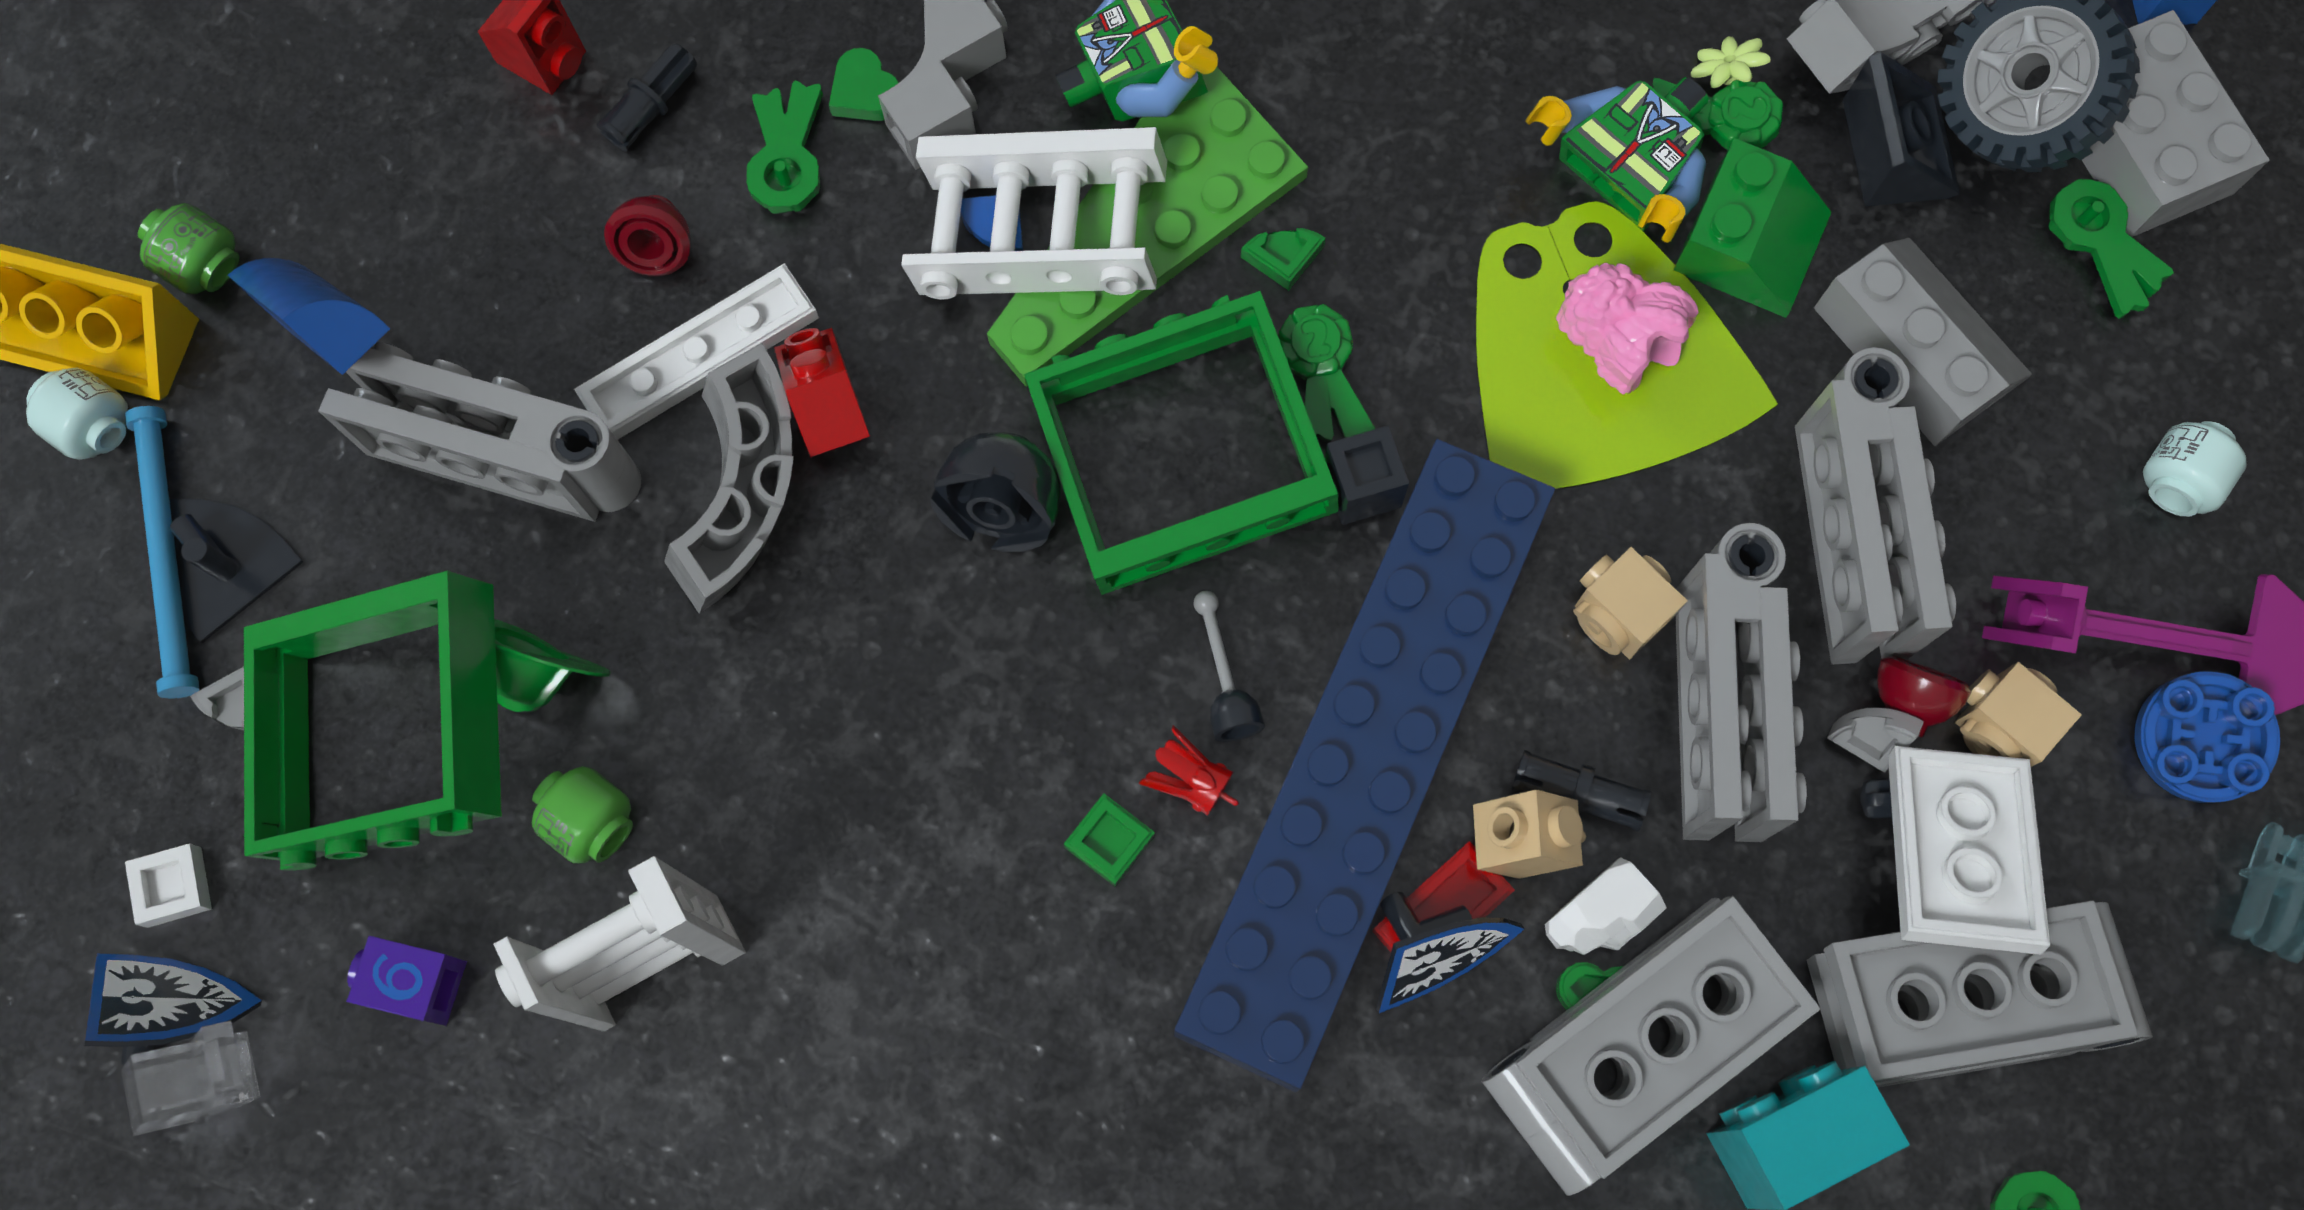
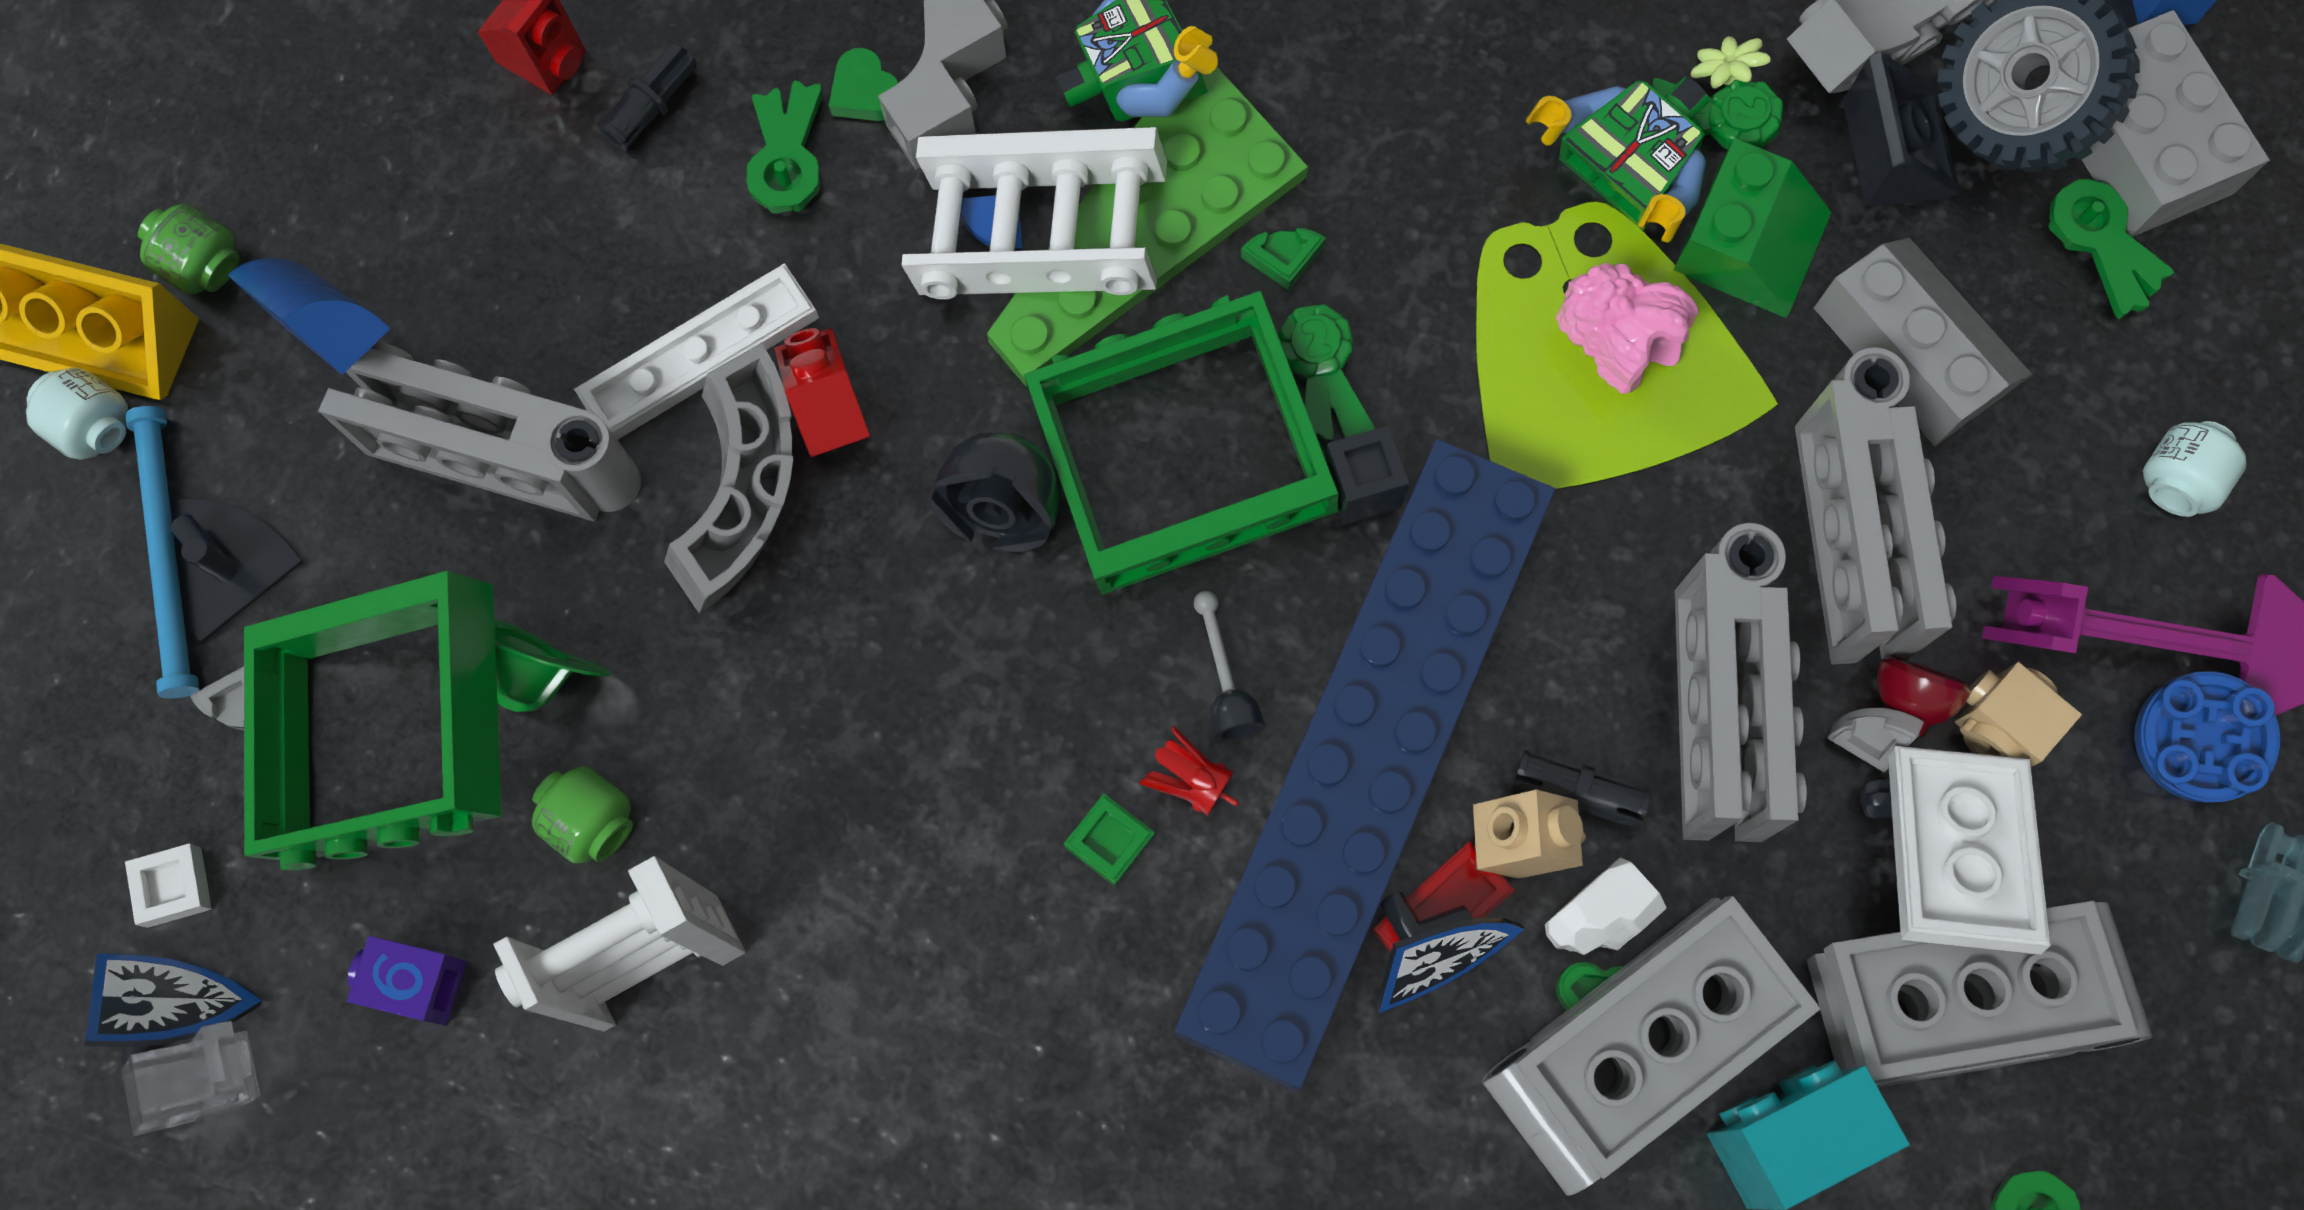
dark red brick [604,195,691,276] -> none
tan brick [1573,547,1688,660] -> none

